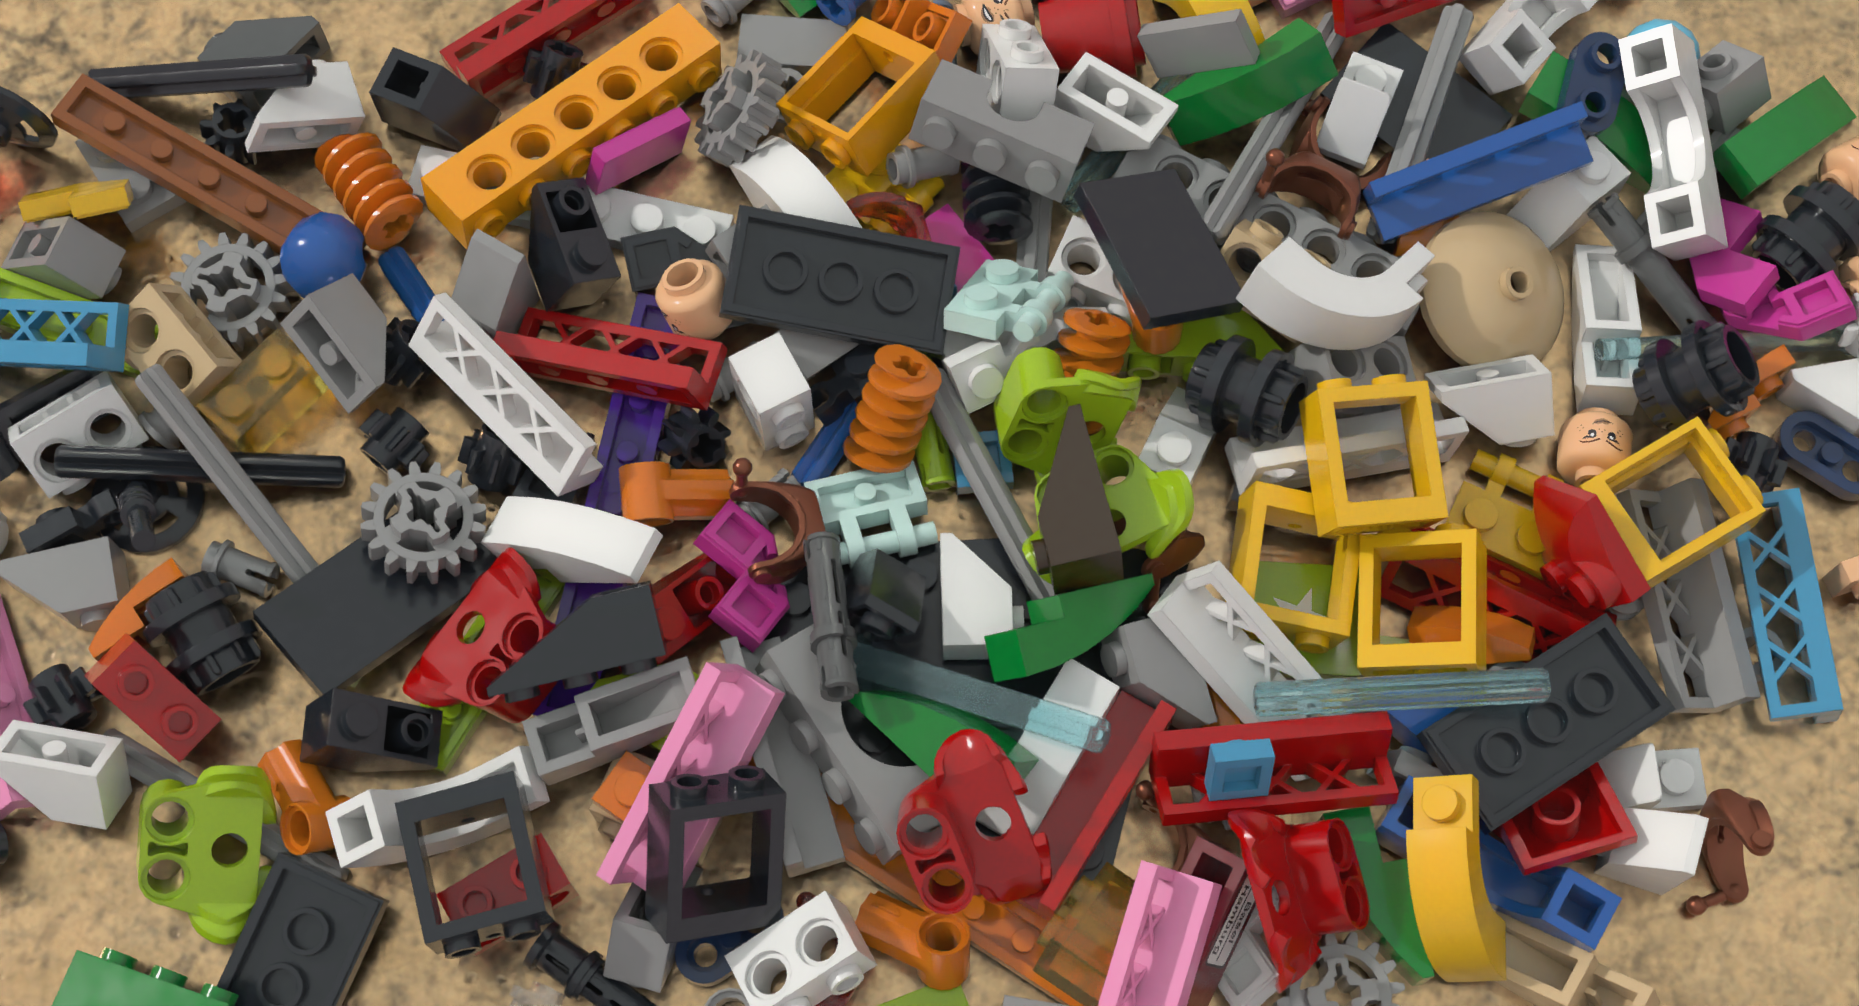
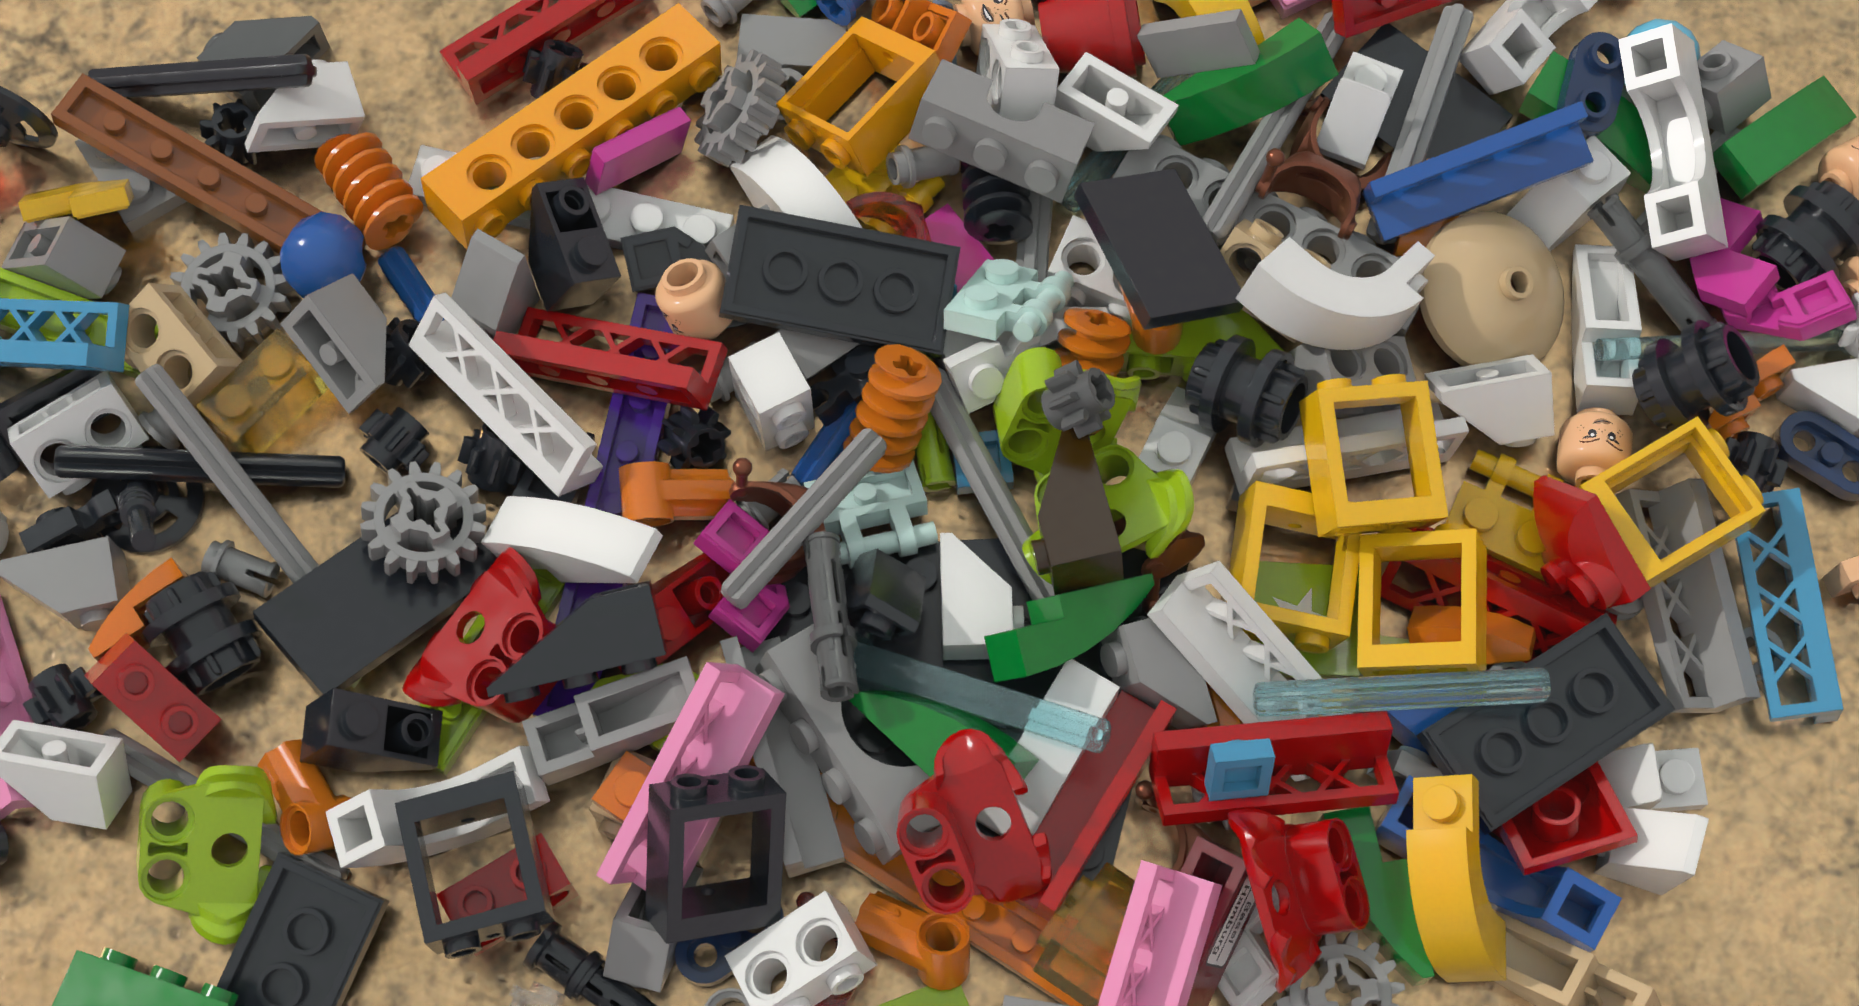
black slope [369,47,501,152] -> none
copper helmet [1686,788,1775,916] -> none
none -> light grey axle [721,428,887,609]
none -> dark grey gear [1041,360,1115,438]

